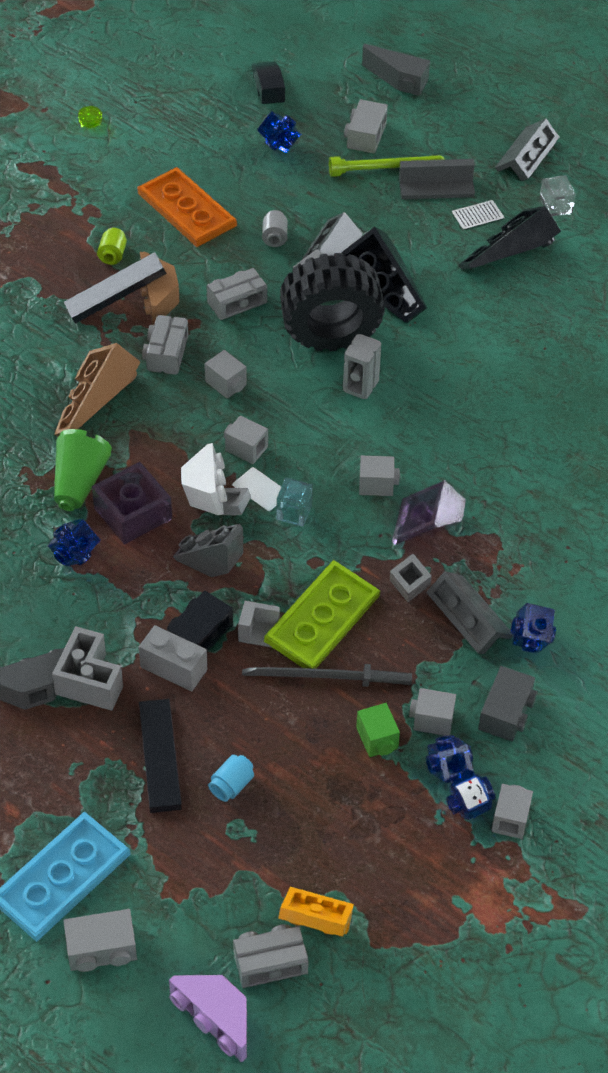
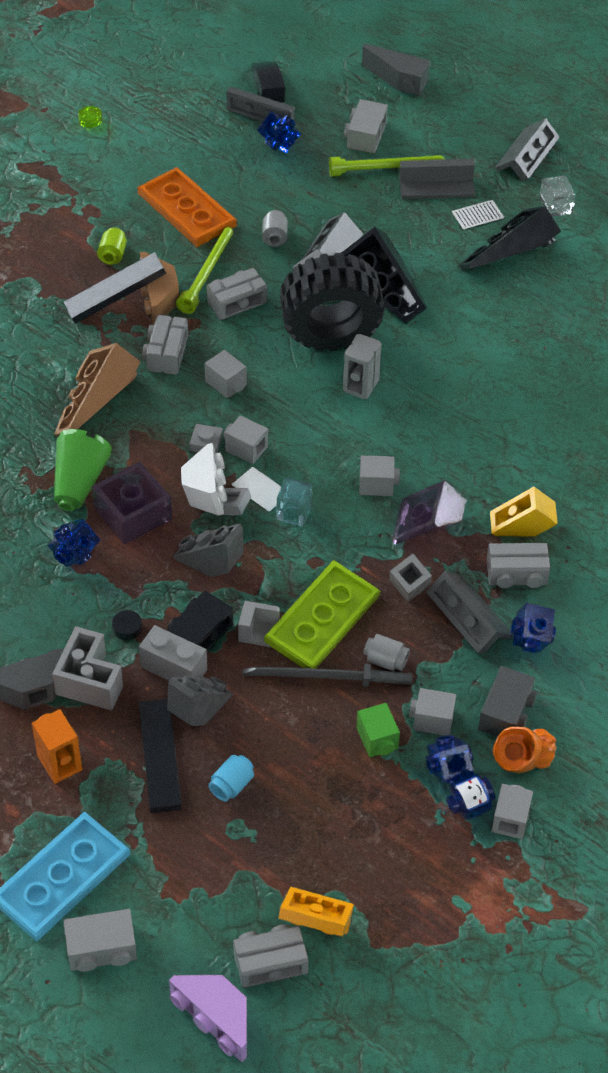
none -> orange brick [32,709,82,784]
none -> black tile [112,610,142,640]
none -> dark grey slope [167,675,234,726]
none -> lime piece [176,227,233,314]
none -> light grey plate [189,424,223,453]
none -> dark grey tile [226,87,295,131]
none -> light grey brick [363,634,410,671]
none -> light grey brick [487,543,550,588]
none -> yellow slope [490,487,558,536]
none -> orange hair [493,726,556,773]

